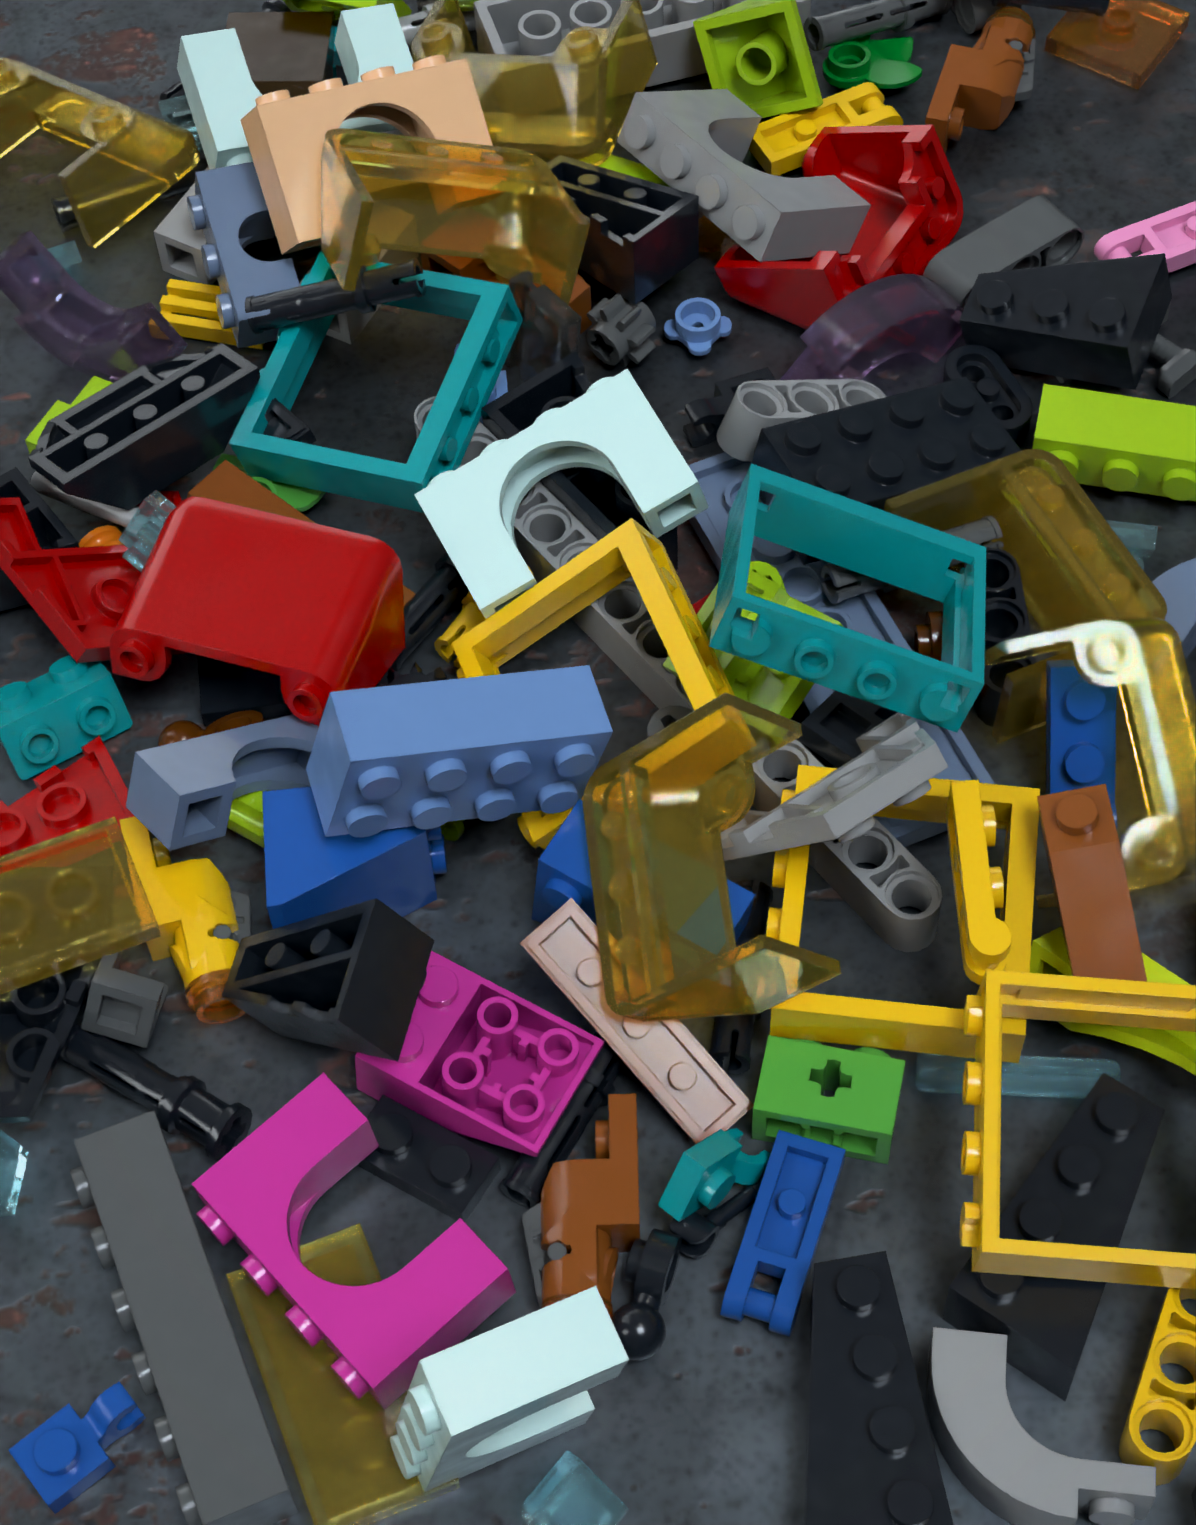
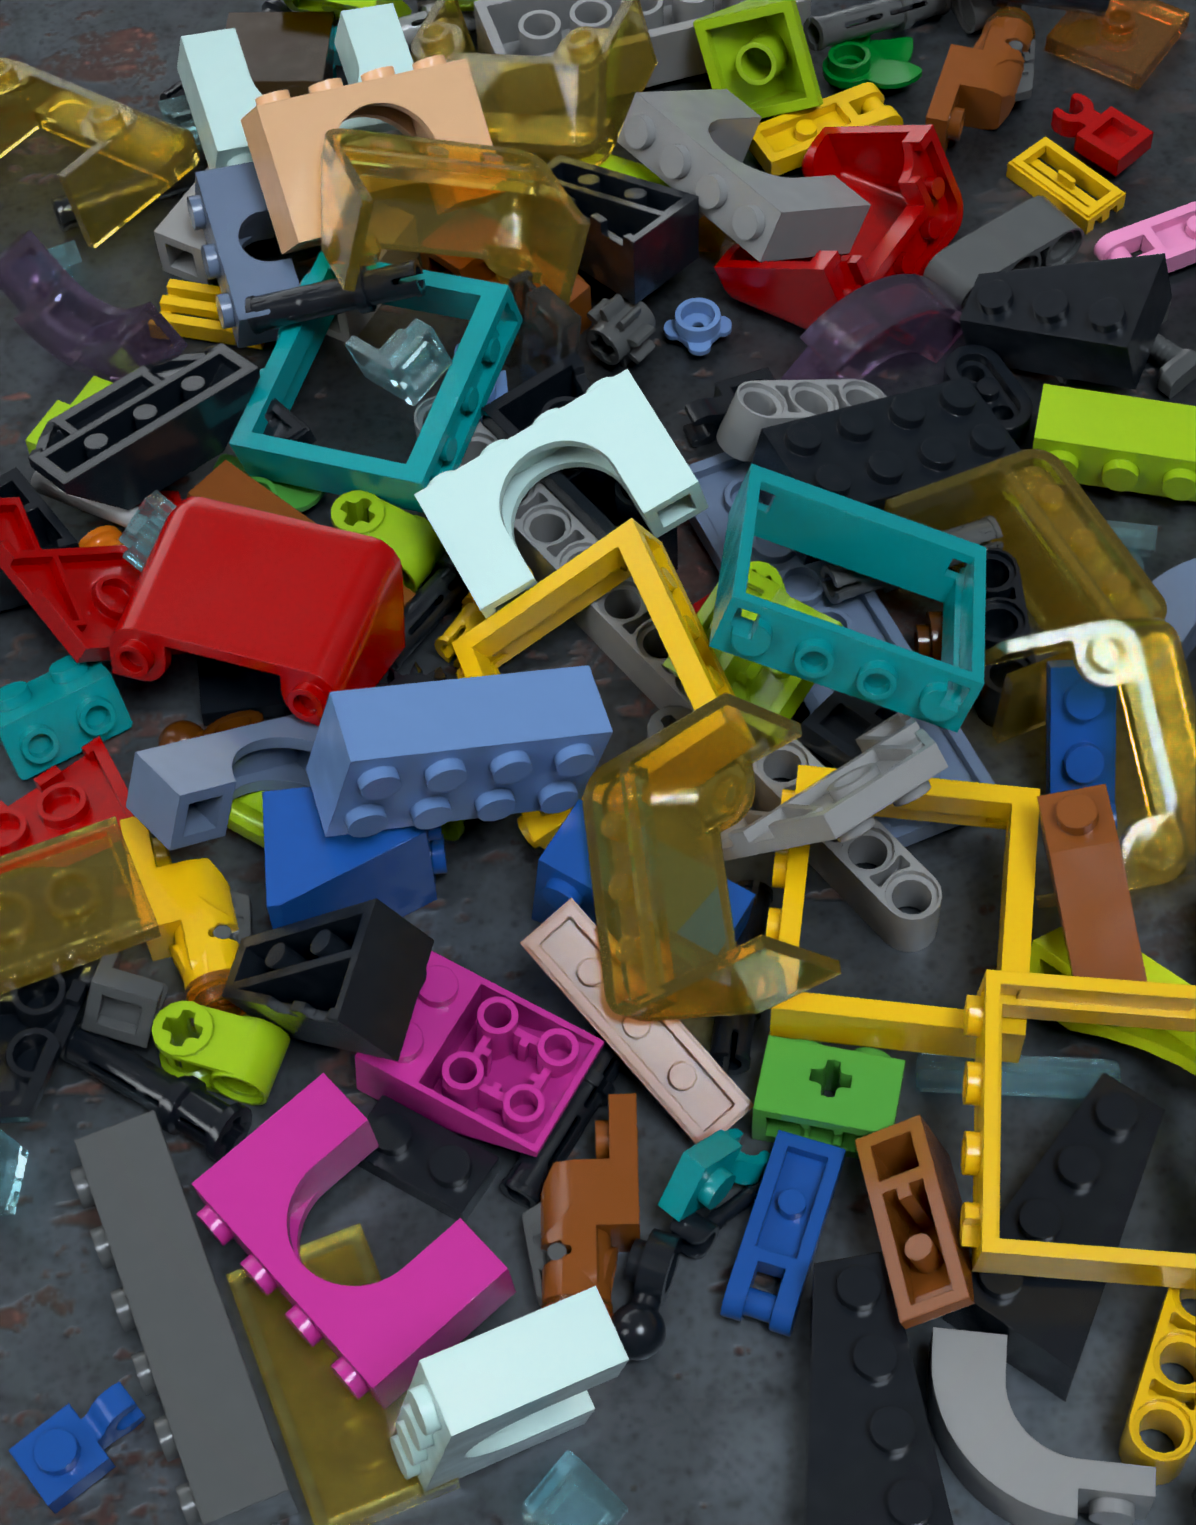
yellow plate [945,780,1012,985] -> none
none -> lime piece [152,1000,291,1105]
none -> lime piece [331,490,447,593]
none -> clear light blue panel [345,318,453,406]
none -> dark orange slope [855,1114,975,1329]
none -> yellow tile [1006,136,1126,234]
none -> red plate [1051,93,1154,176]

